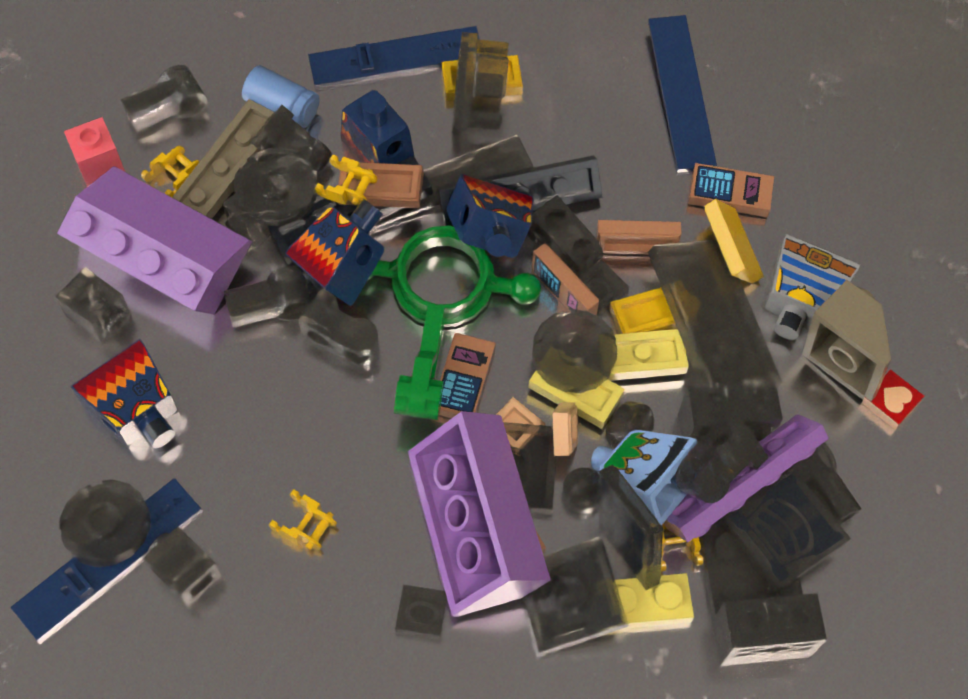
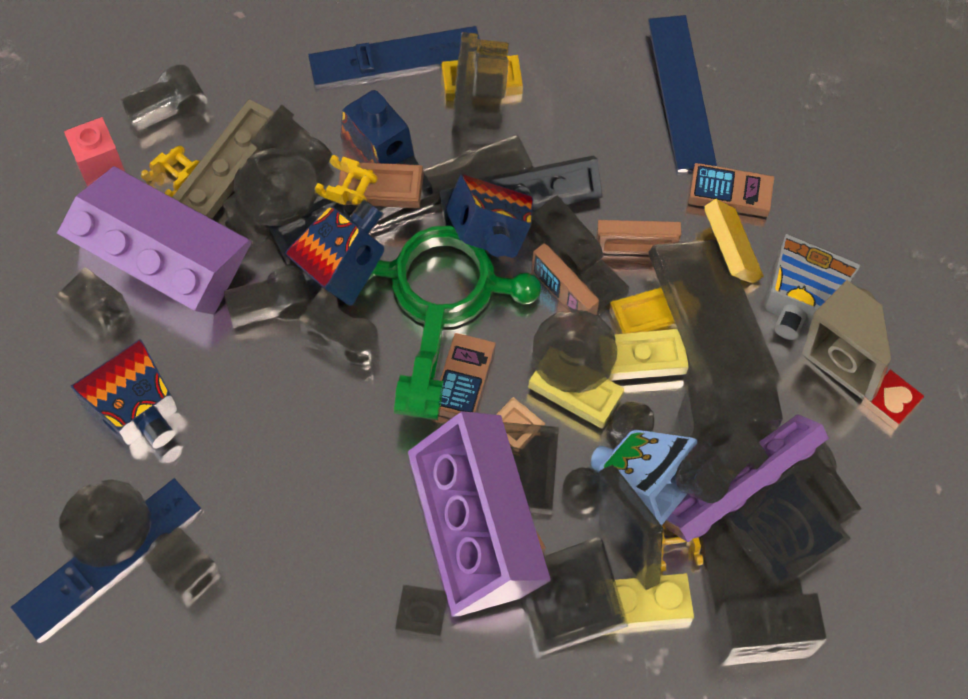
medium blue piece [242,65,320,130] -> none
yellow piece [268,489,337,550] -> none
light nougat tile [553,402,578,456] -> none

